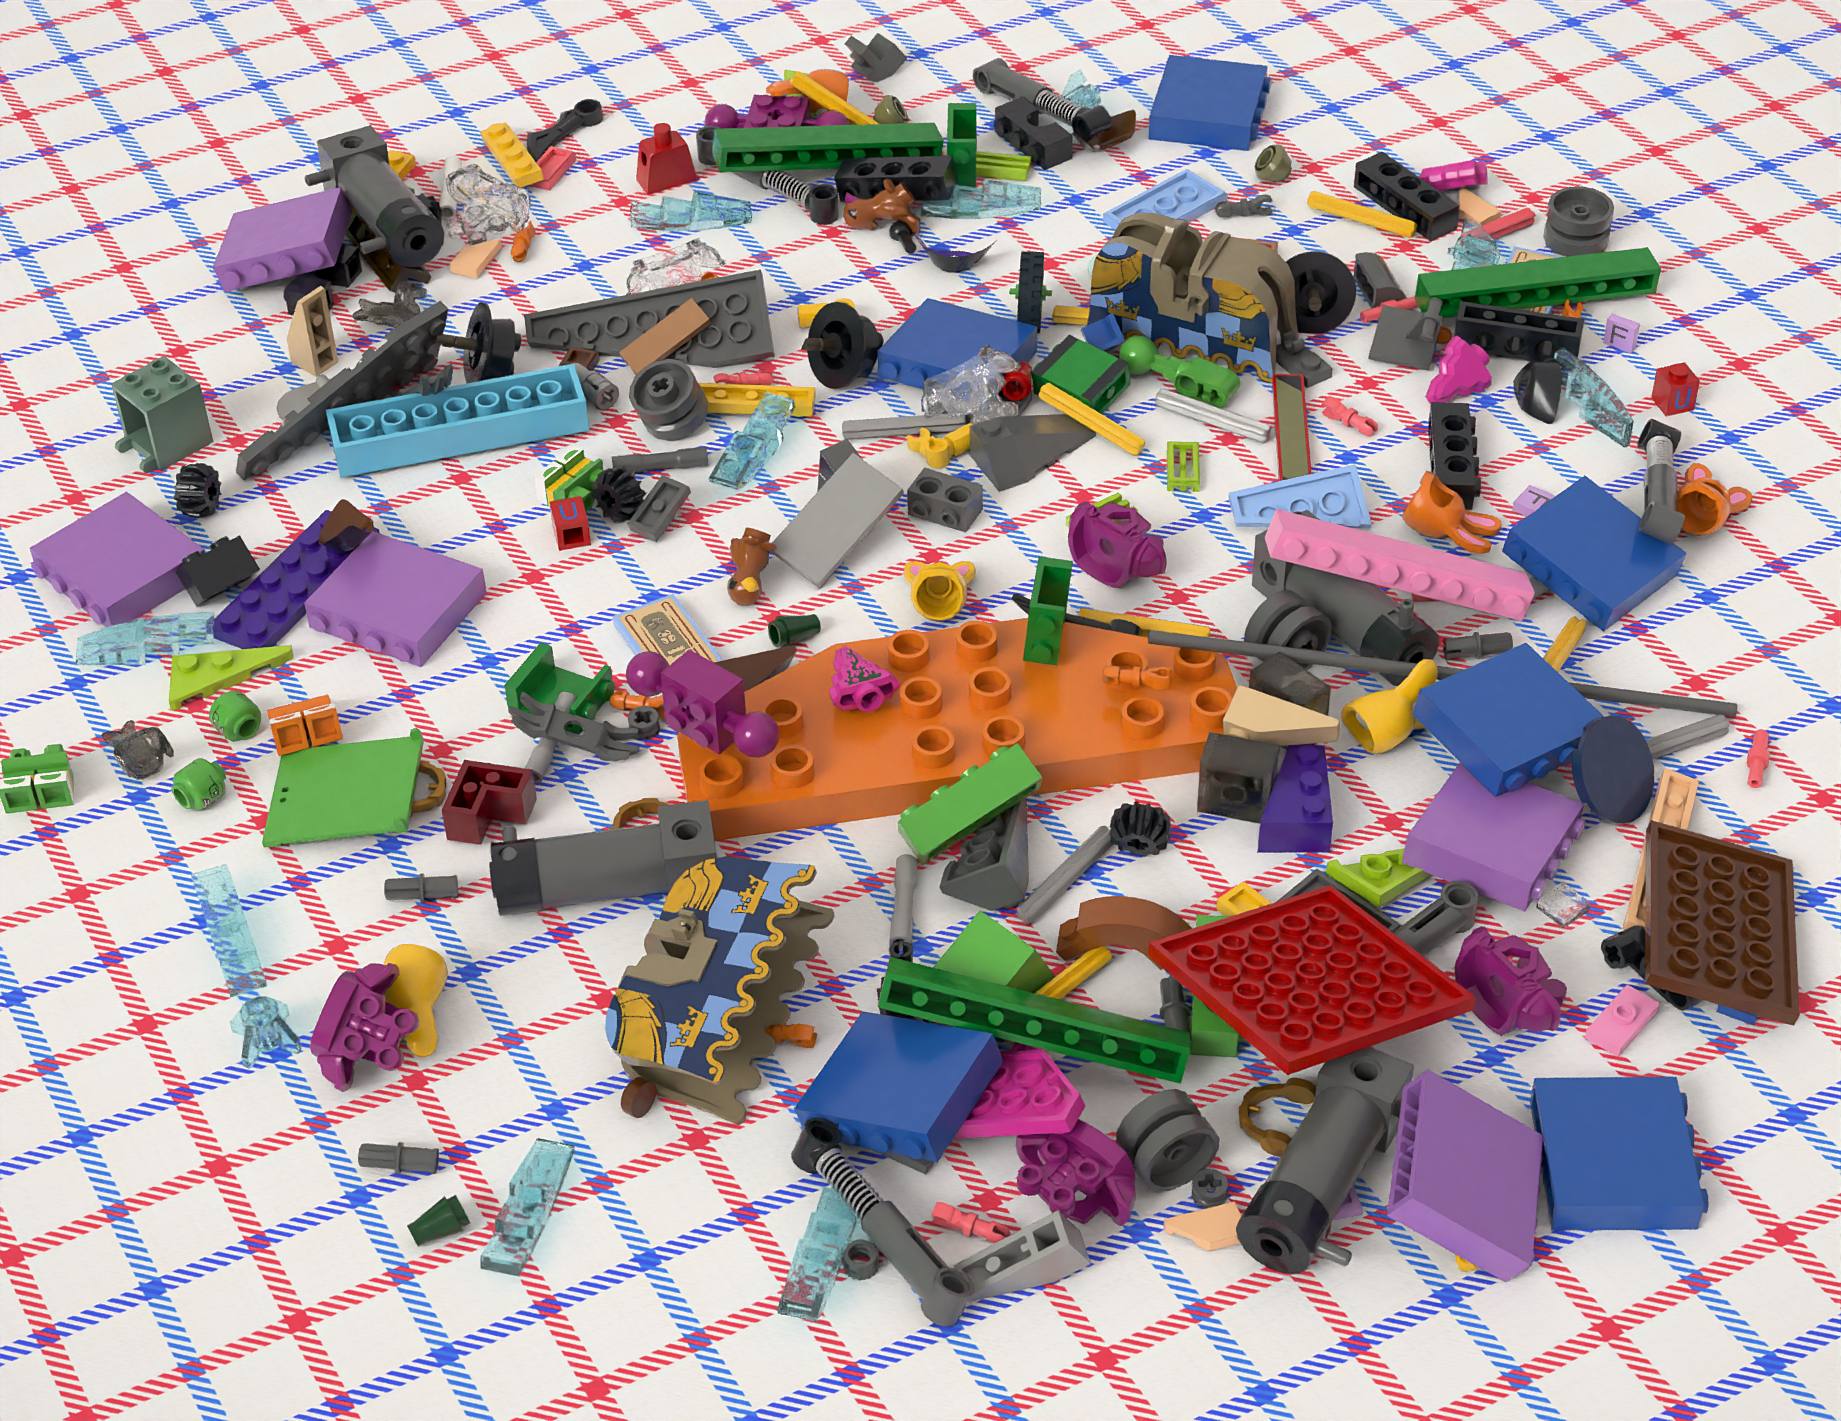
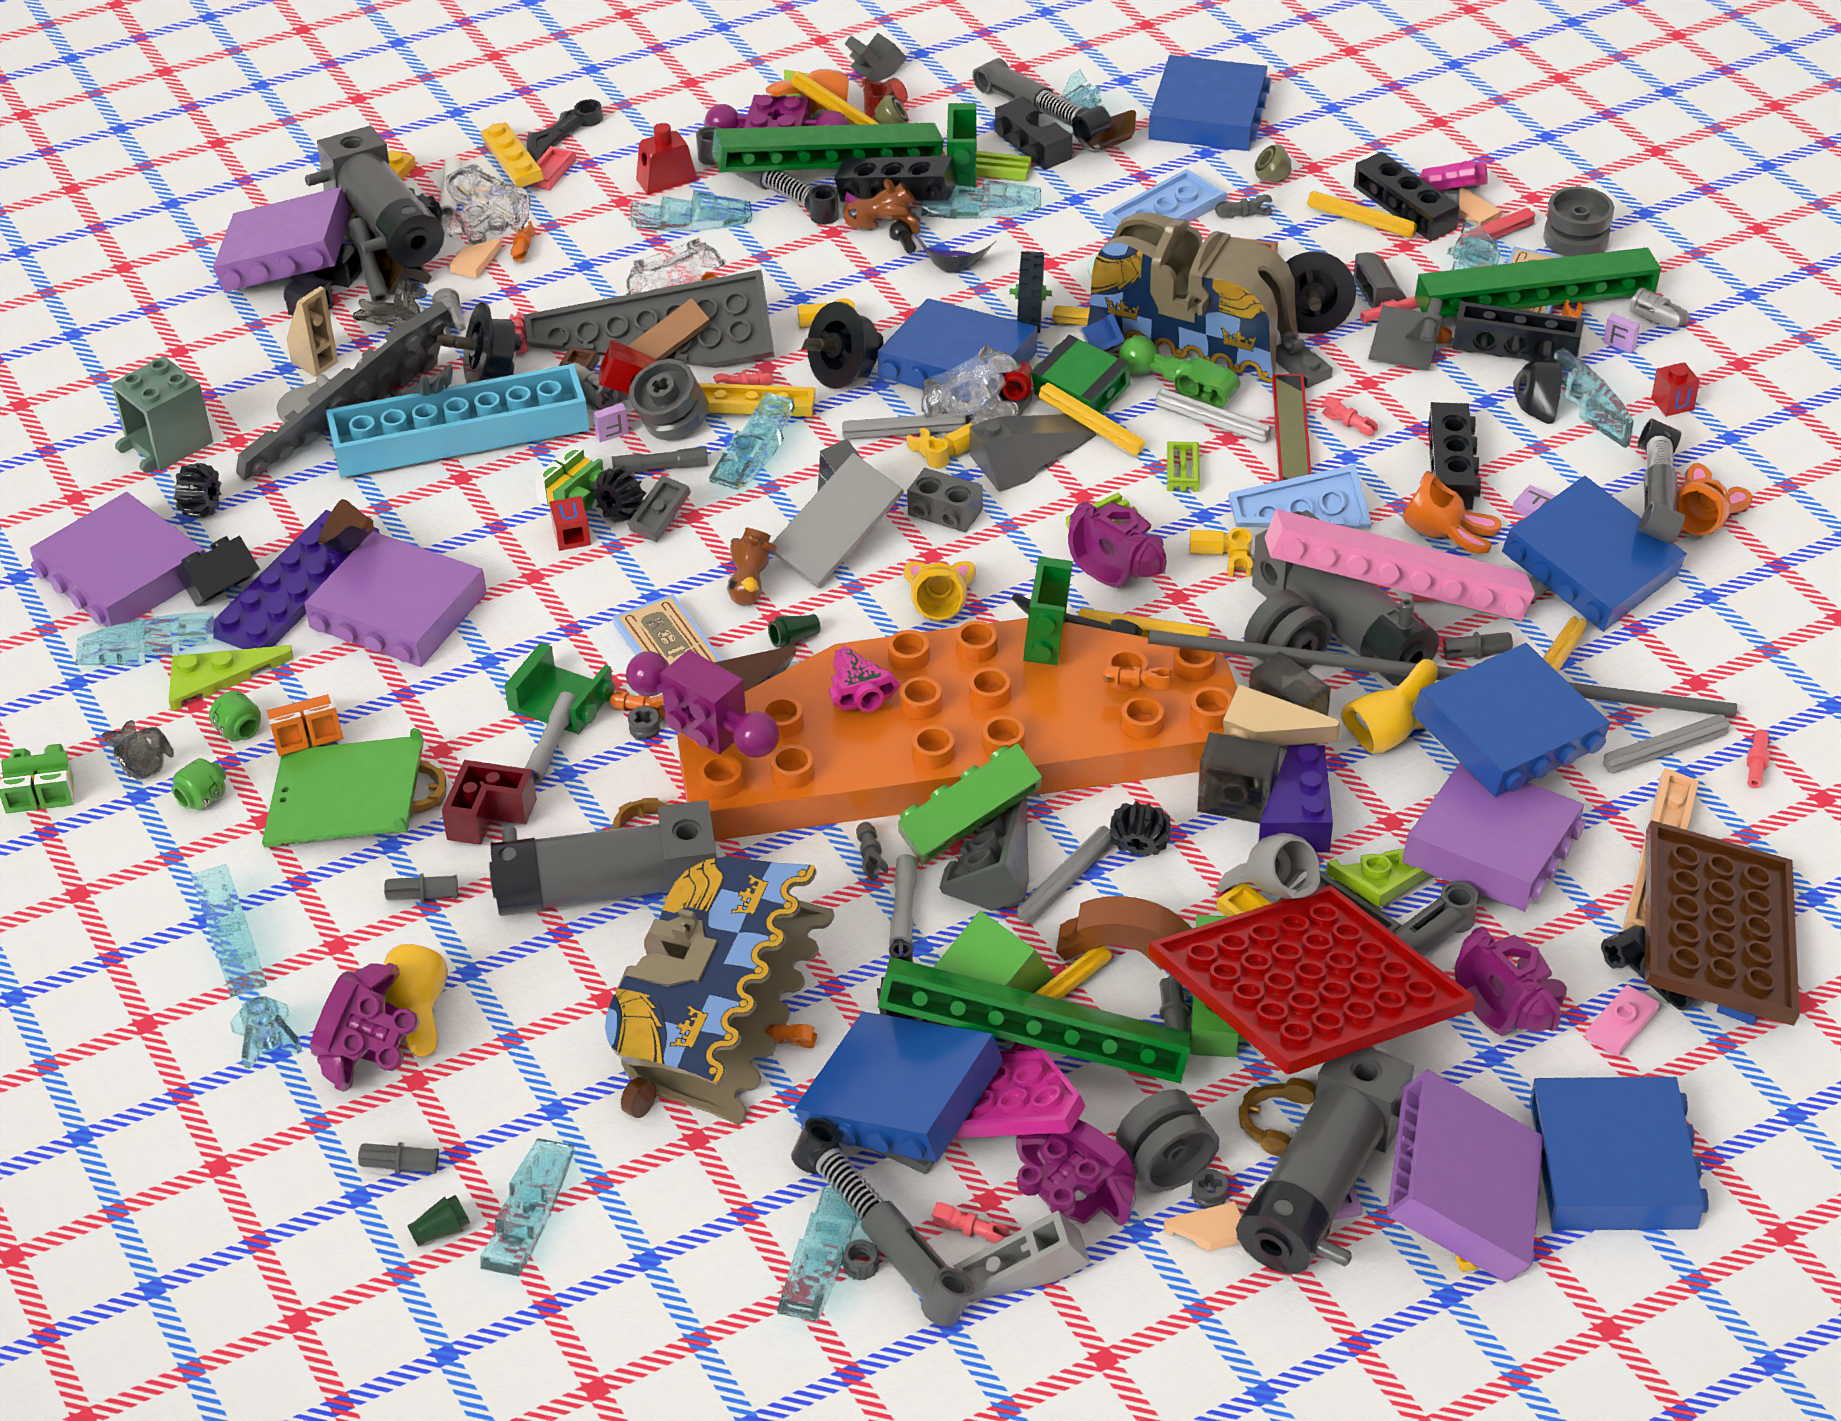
dark grey piece [508,692,640,761] -> none
dark pink rock [1425,336,1492,404] -> none
clear tile [1536,882,1591,929] -> none
dark blue tile [1572,716,1654,825] -> none
none -> dark grey piece [348,218,389,303]
none -> light grey hinge [432,288,466,335]
none -> coral piece [509,311,528,355]
none -> lavender tile [593,403,629,443]
none -> red torso [599,339,657,394]
none -> dark grey piece [856,821,889,881]
none -> clear red piece [862,78,908,119]
none -> yellow bar [1189,527,1253,577]
none -> light grey piece [1217,833,1320,899]
none -> light grey hinge [1630,287,1691,328]

